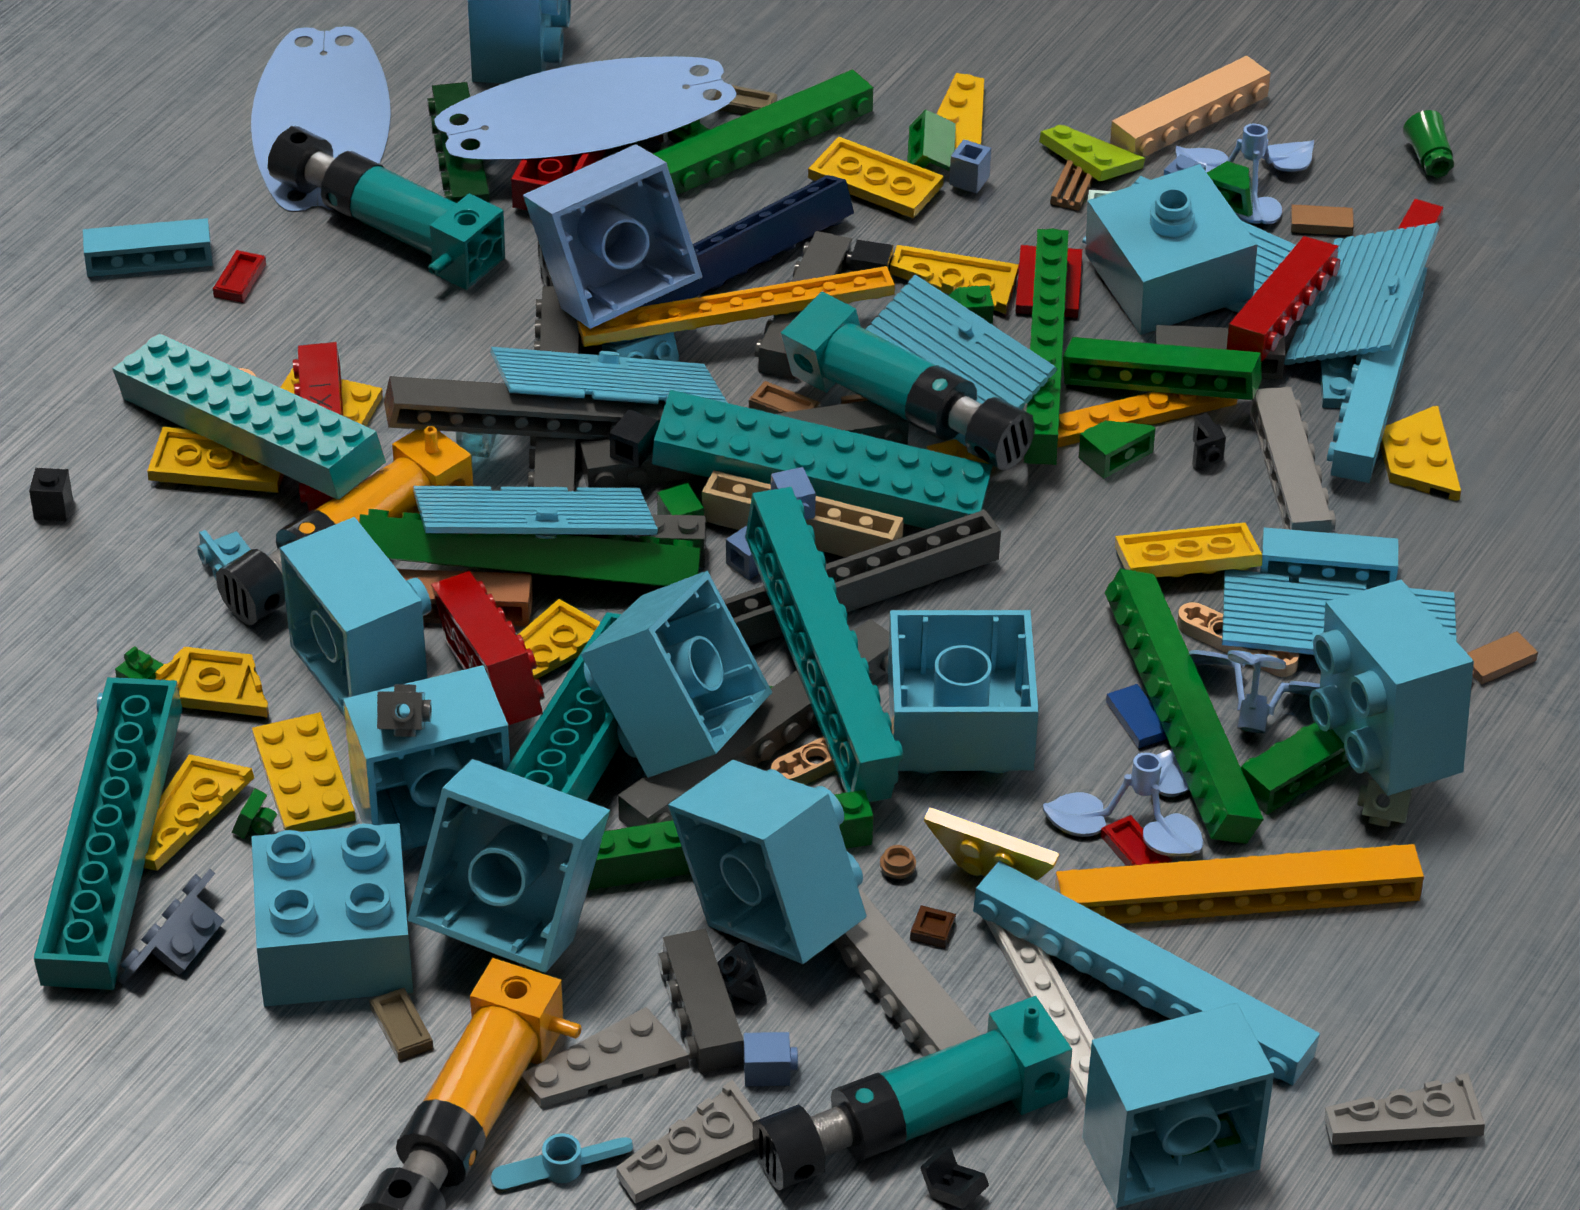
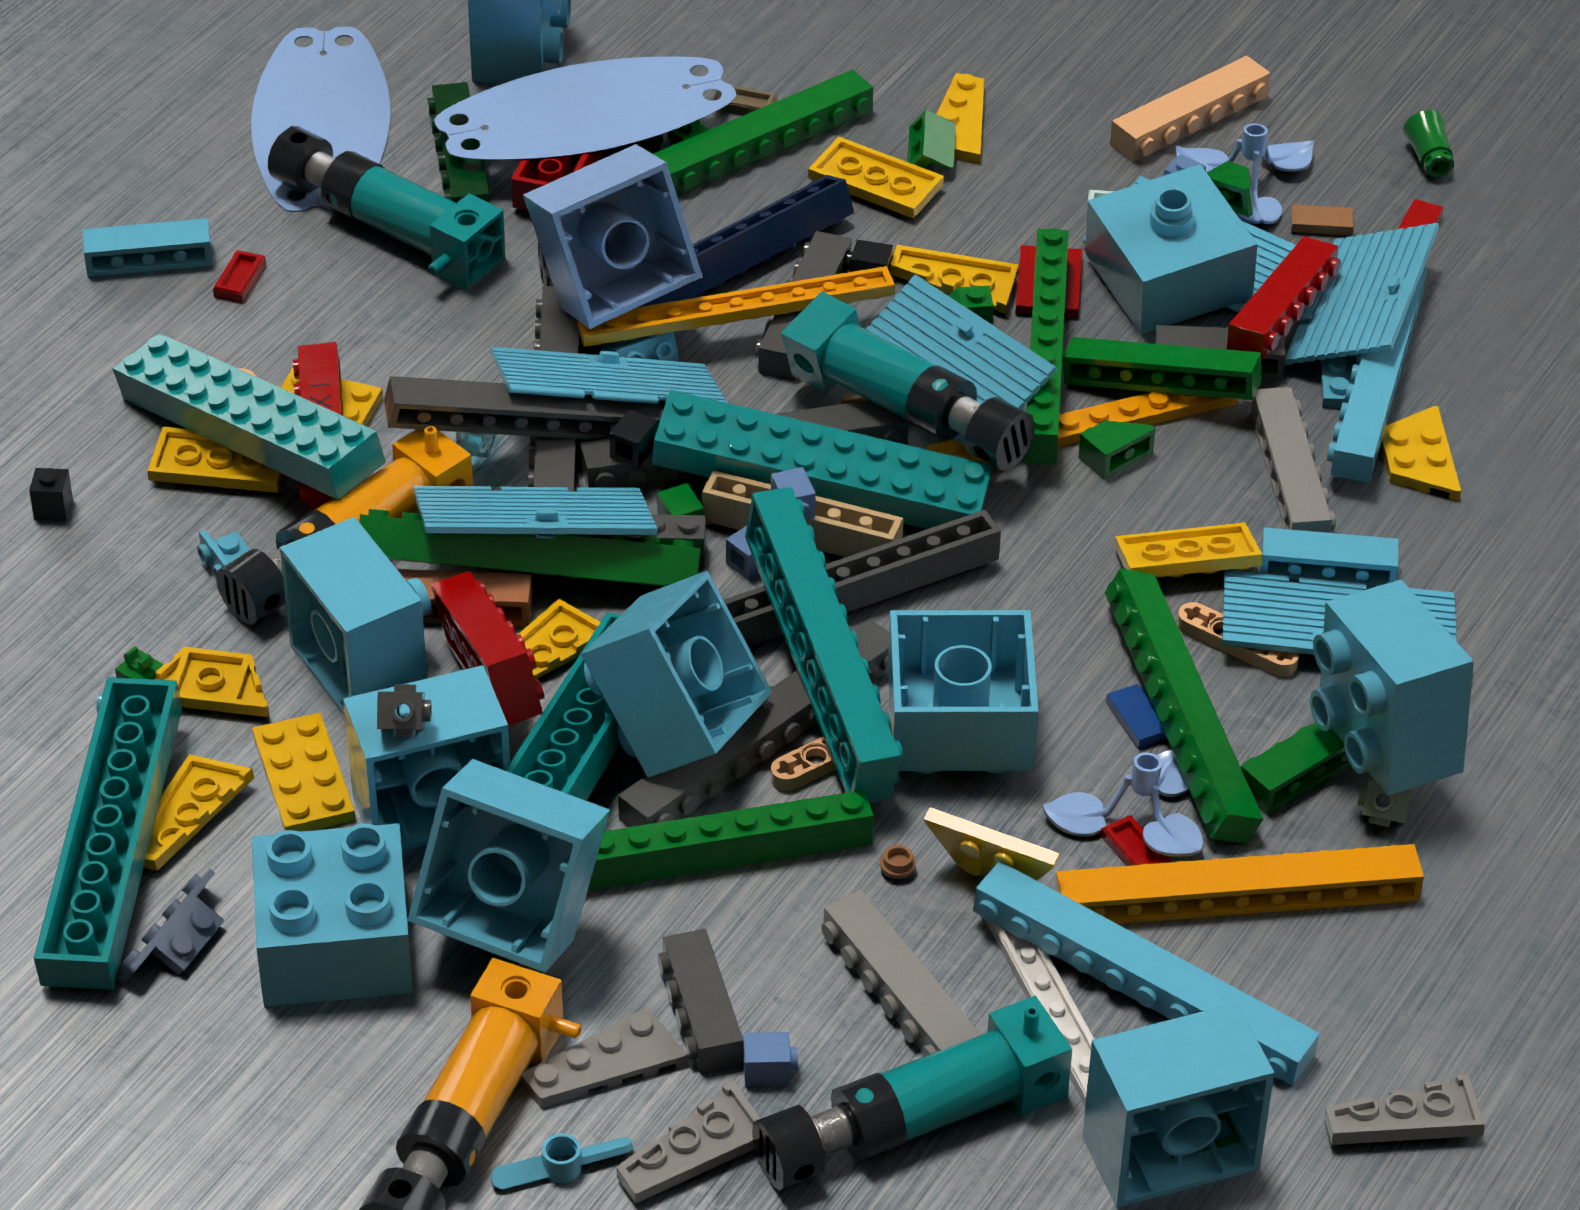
green tile [232,788,277,839] -> none
dark tan tile [369,988,433,1061] -> none
medium azure brick [668,760,867,964] -> none
black bracket [717,942,766,1005] -> none
medium nougat tile [749,381,821,414] -> none
reddish brown tile [910,905,956,949] -> none
black bracket [920,1146,989,1209] -> none
medium blue brick [949,139,991,194] -> none
lime wing [1039,125,1145,181] -> none
medium nougat tile [1050,160,1094,211] -> none
light blue plant [1189,650,1320,733] -> none
black bracket [1192,413,1226,469] -> none
medium nougat tile [1467,631,1538,685] -> none

